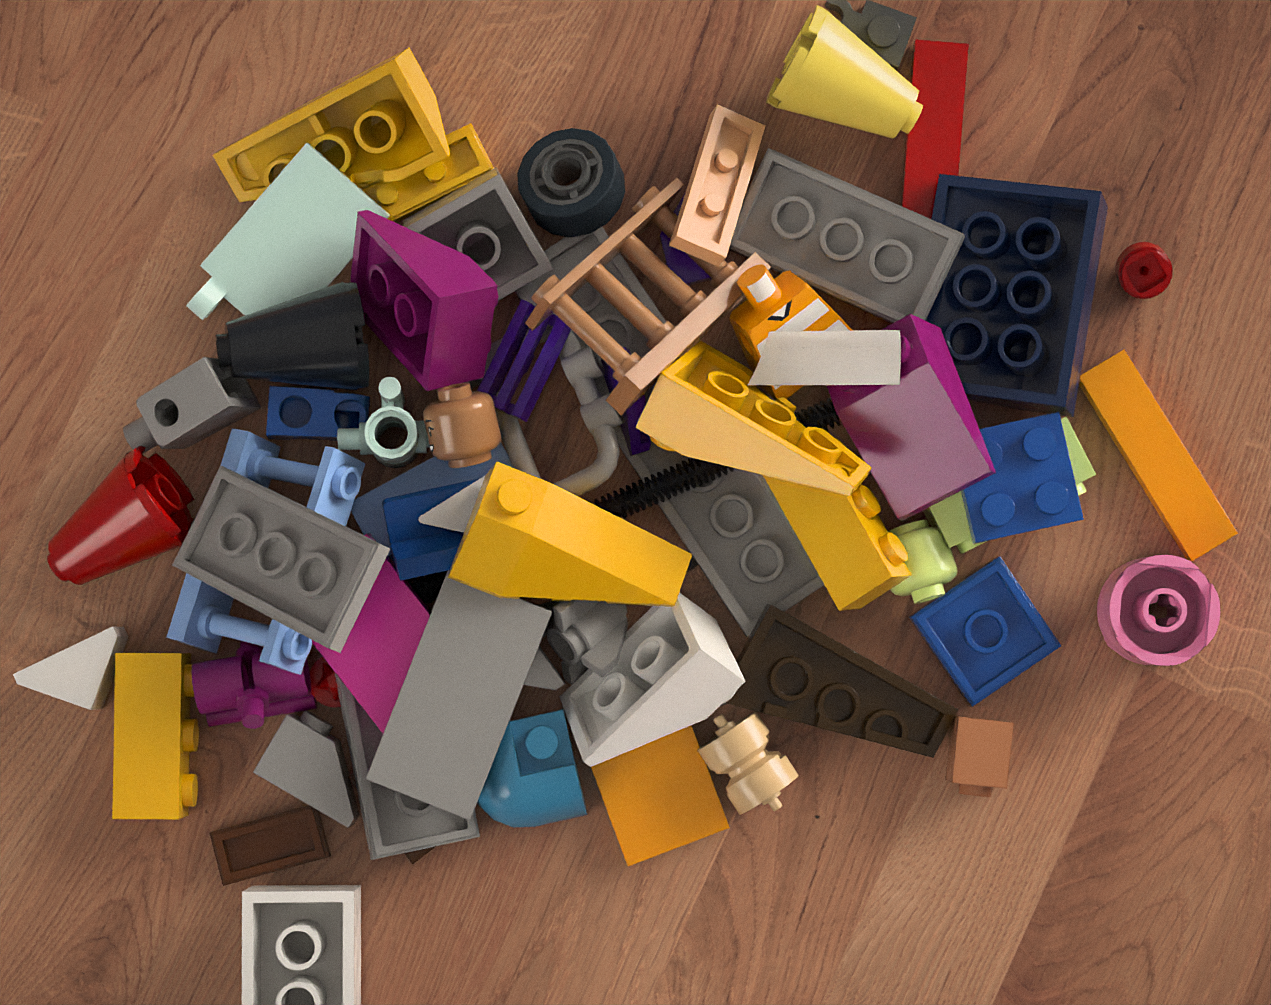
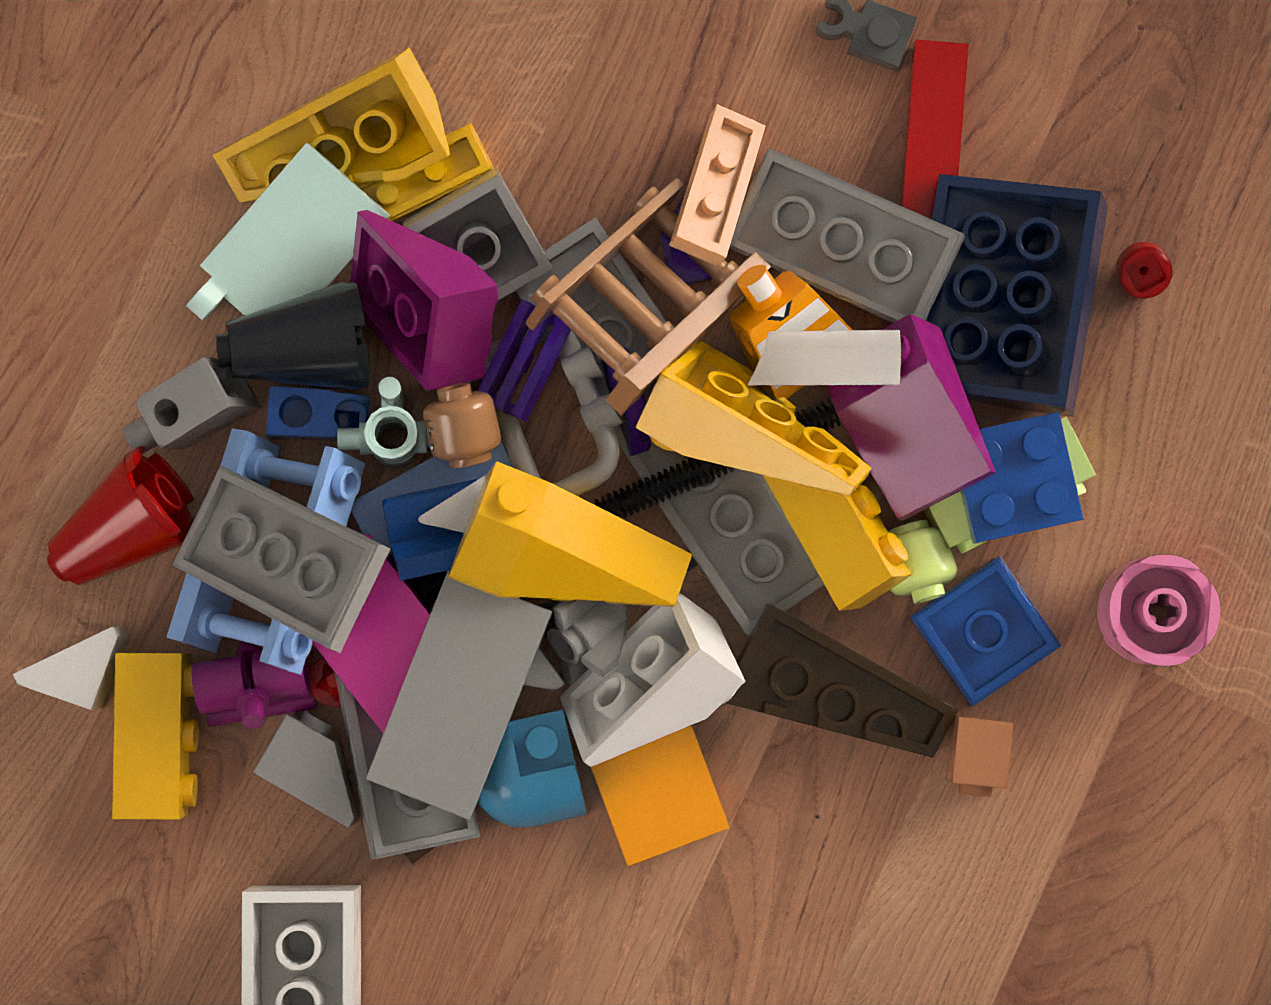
reddish brown tile [209,805,331,886] -> none
wheel [517,128,626,238] -> none
tan wheel [697,711,799,815] -> none
light yellow cone [766,5,923,139] -> none
light orange tile [1079,349,1238,562] -> none

